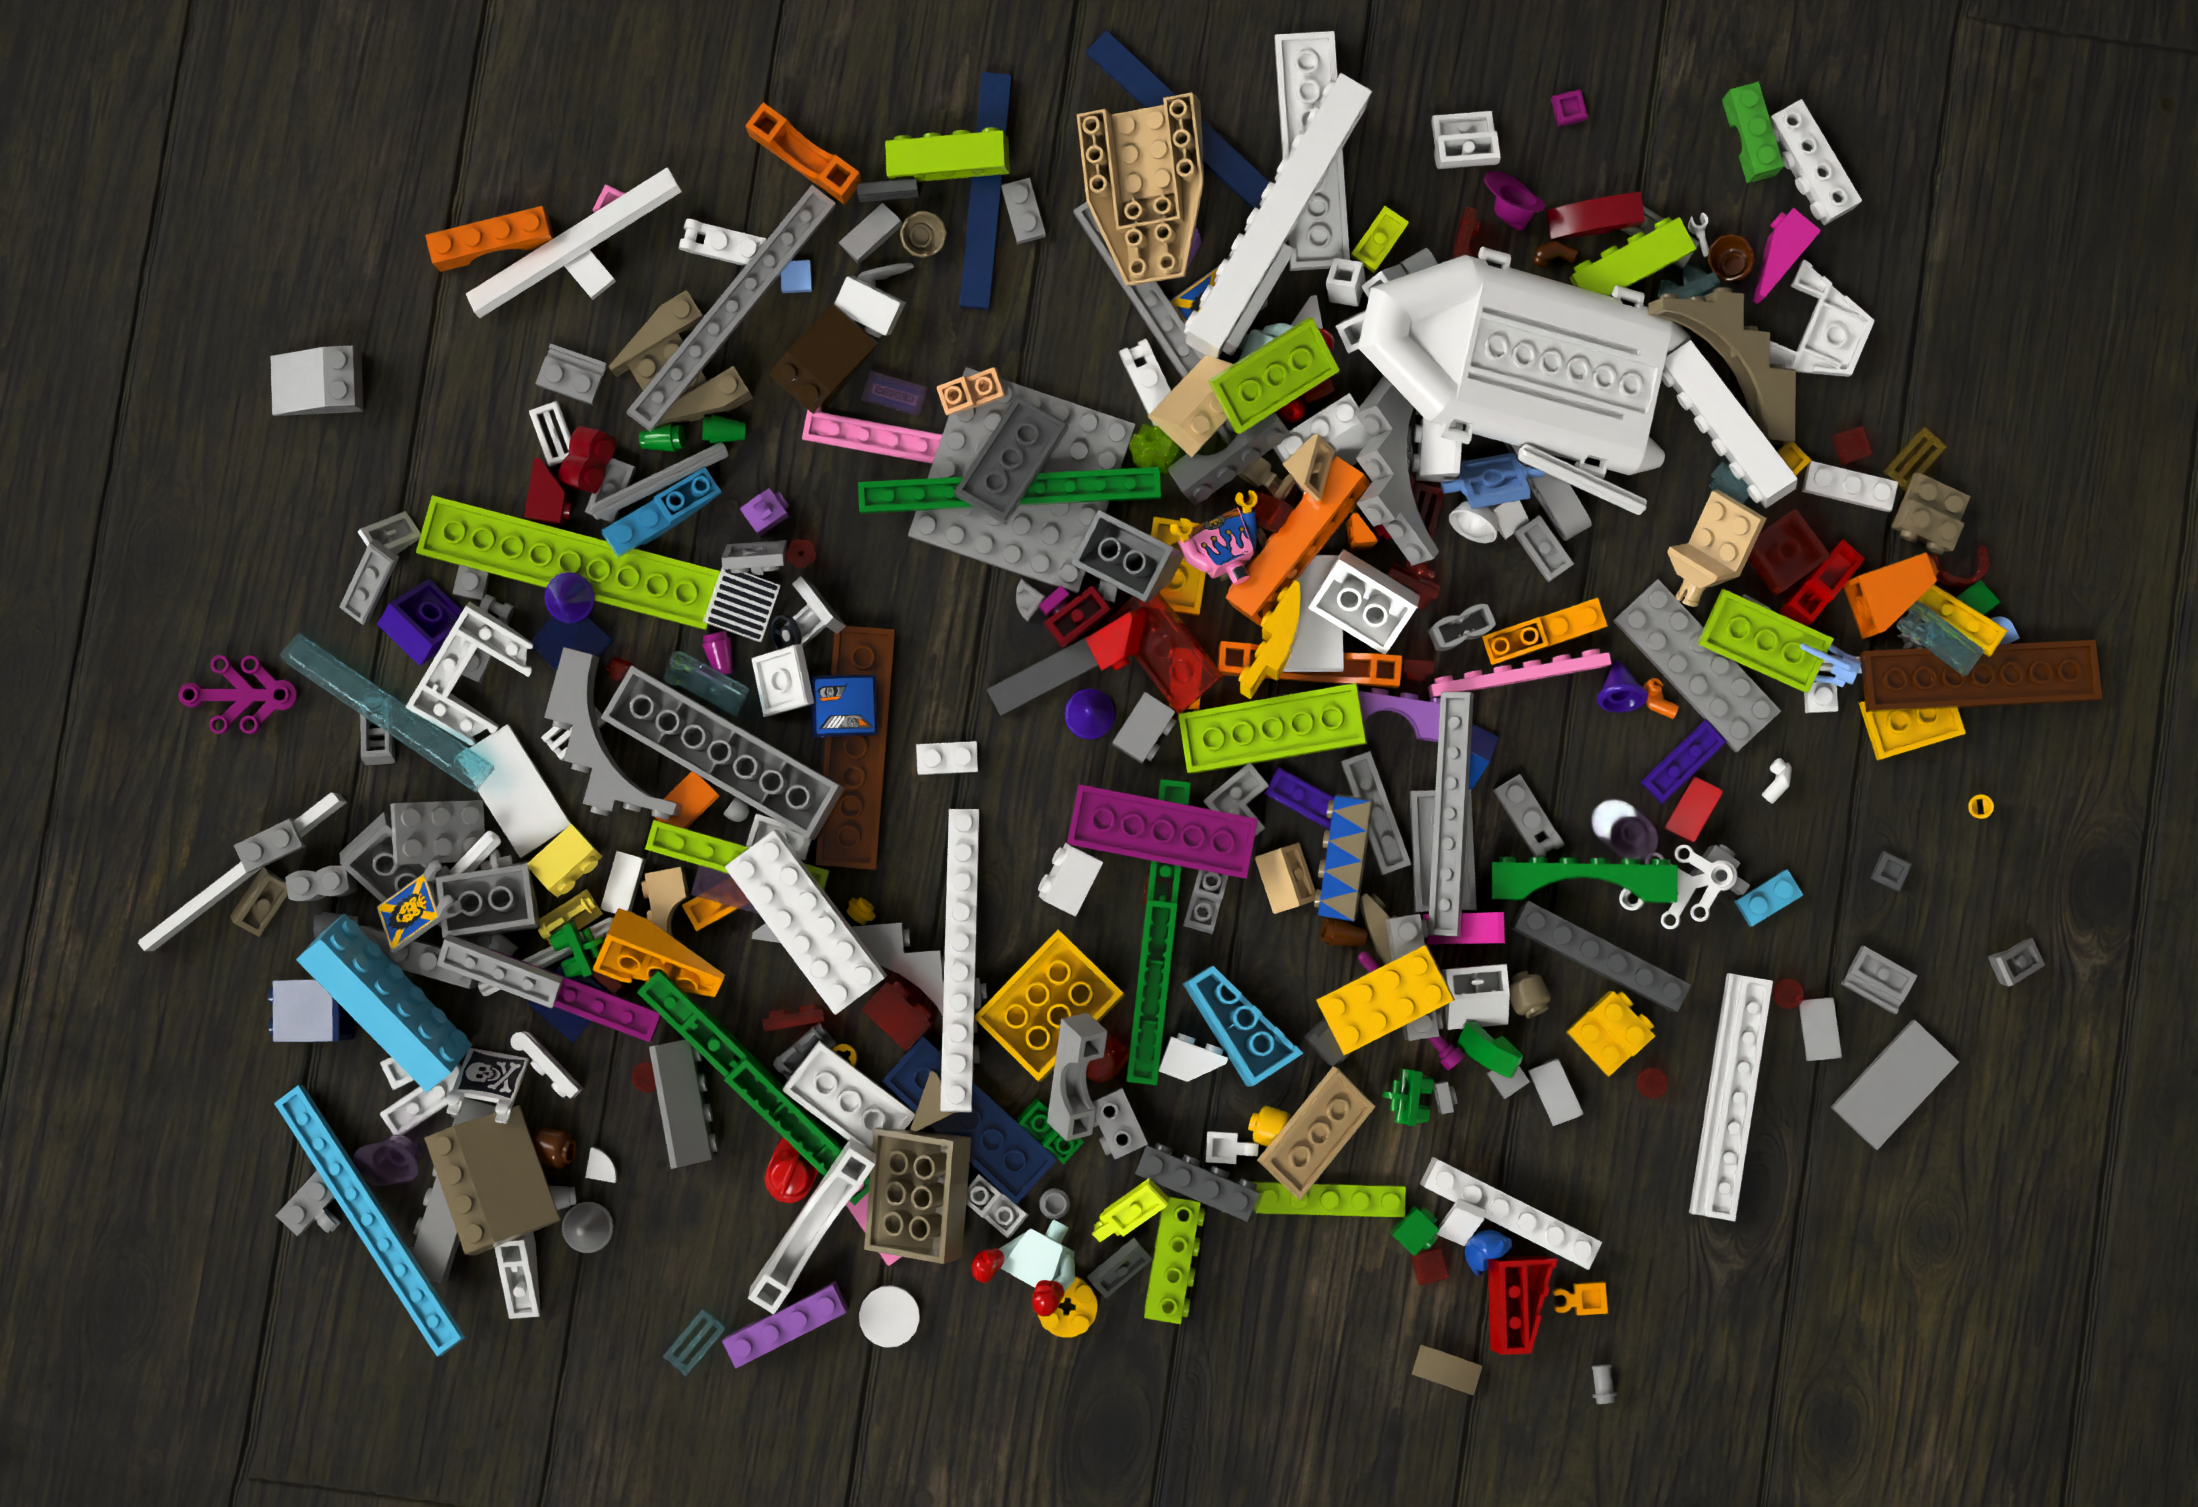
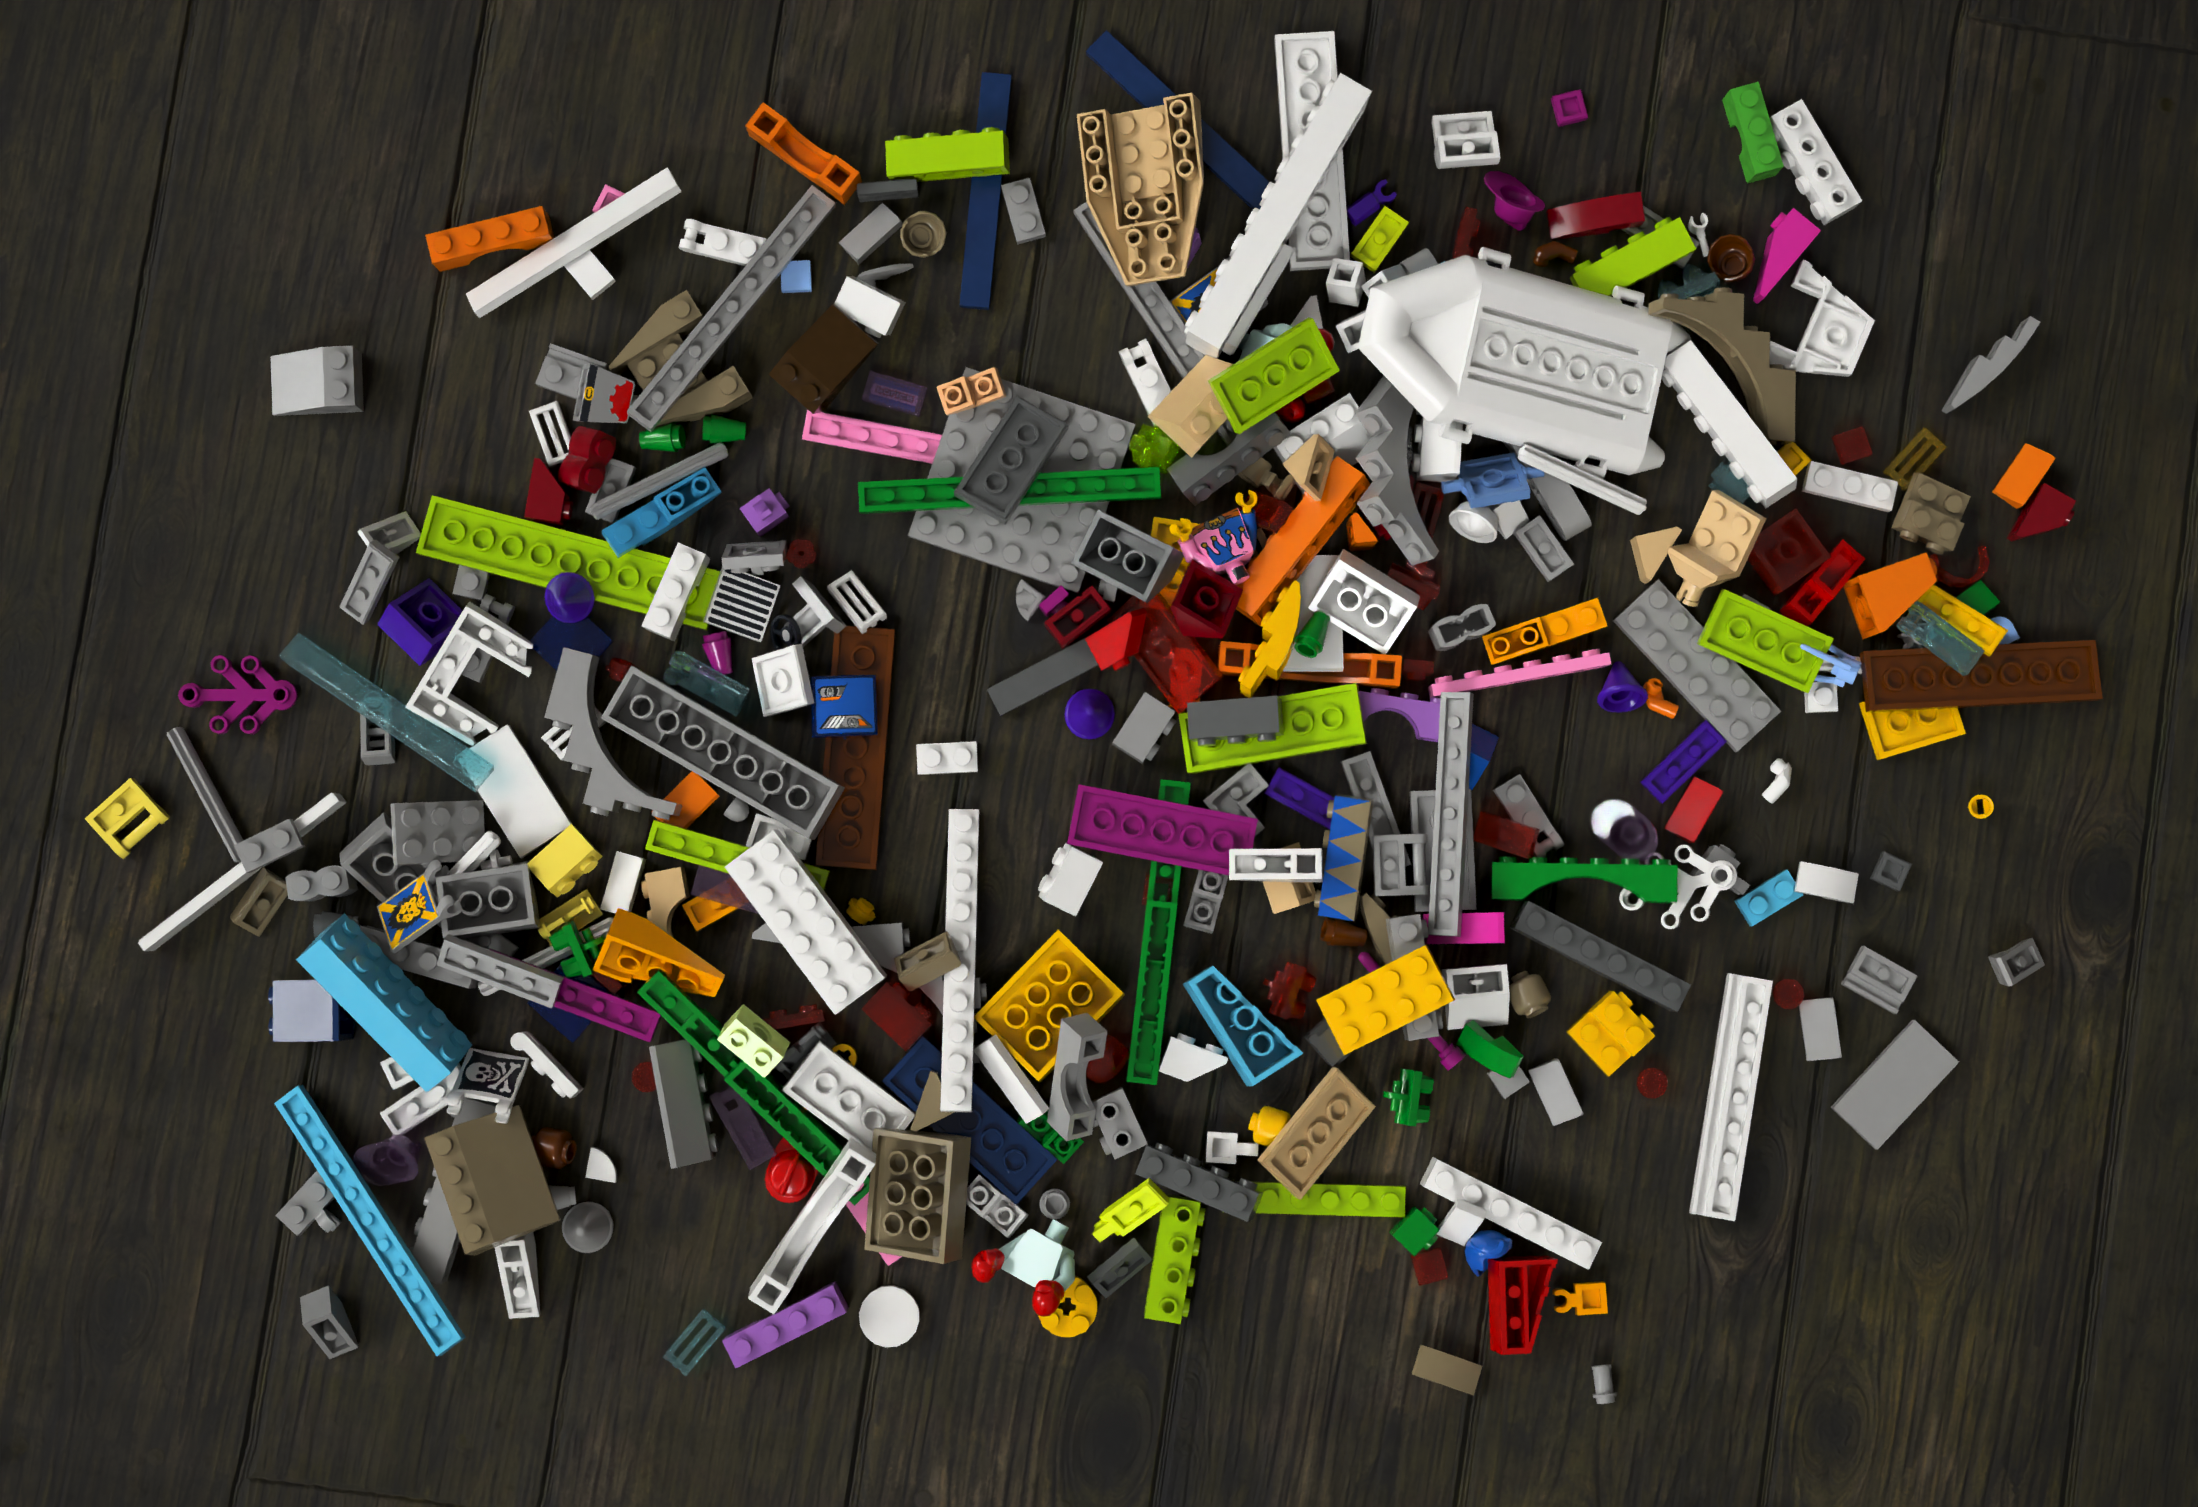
light grey plate [1433,1080,1457,1114] -> none
none -> light yellow plate [85,778,170,859]
none -> light grey axle [167,726,243,863]
none -> light grey slope [300,1285,358,1359]
none -> light grey torso [573,364,639,423]
none -> white arch [642,543,710,642]
none -> clear purple plate [709,1084,777,1170]
none -> yellowish green brick [717,1004,790,1078]
none -> white tile [827,570,887,634]
none -> dark tan slope [894,931,961,991]
none -> white tile [973,1034,1049,1124]
none -> dark red slope [1170,559,1243,639]
none -> dark grey brick [1187,696,1284,747]
none -> white slope [1229,848,1323,882]
none -> clear red hips [1263,962,1316,1020]
none -> green cone [1294,611,1330,658]
none -> dark purple bar [1346,179,1397,226]
none -> light grey plate [1372,834,1429,896]
none -> clear red plate [1473,811,1540,859]
none -> tan slope [1630,527,1682,584]
none -> white slope [1794,861,1859,904]
none -> light grey slope [1941,316,2041,414]
none -> orange slope [1992,443,2056,509]
none -> dark red slope [2006,483,2076,542]

